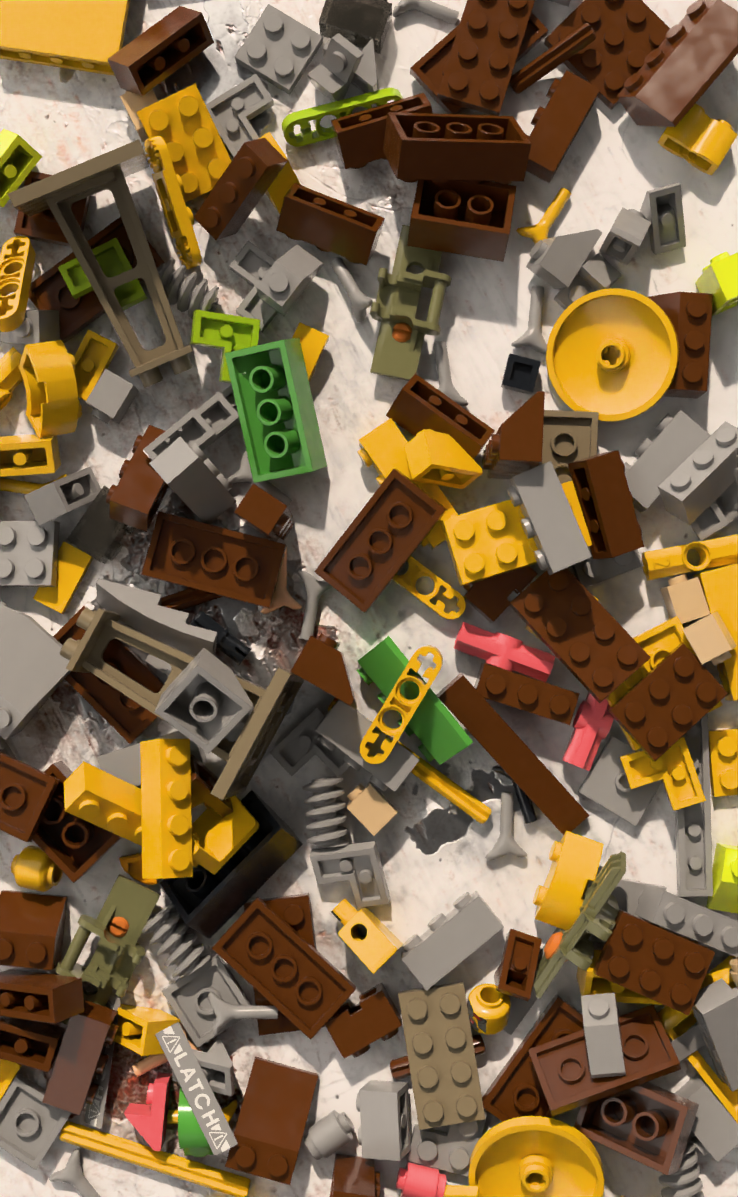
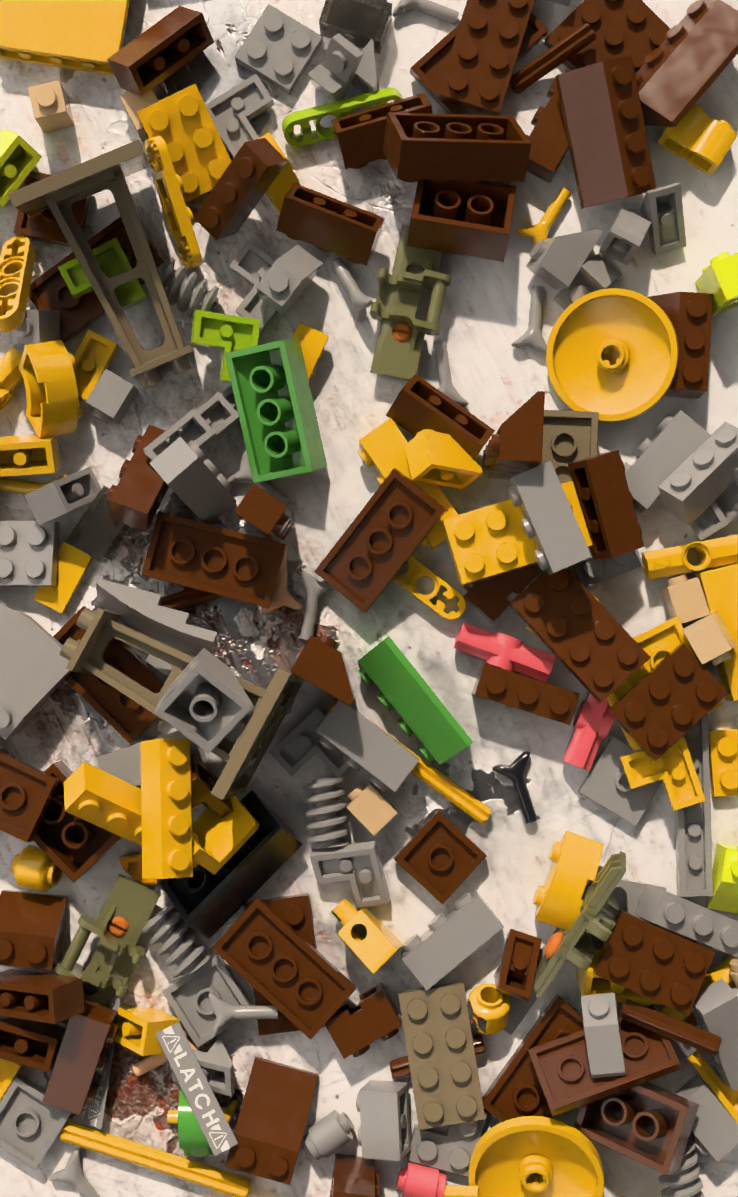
coral slope [124,1072,172,1151] -> none
black axle [190,611,252,666] -> none
yellow beam [360,645,443,764] -> none
reddish brown tile [436,673,590,835] -> none
light grey piece [485,792,527,860] -> none
black plate [501,354,541,395] -> none
none -> tan brick [28,80,75,133]
none -> reddish brown plate [394,810,487,905]
none -> reddish brown slope [555,55,656,209]
none -> reddish brown axle [620,999,722,1056]

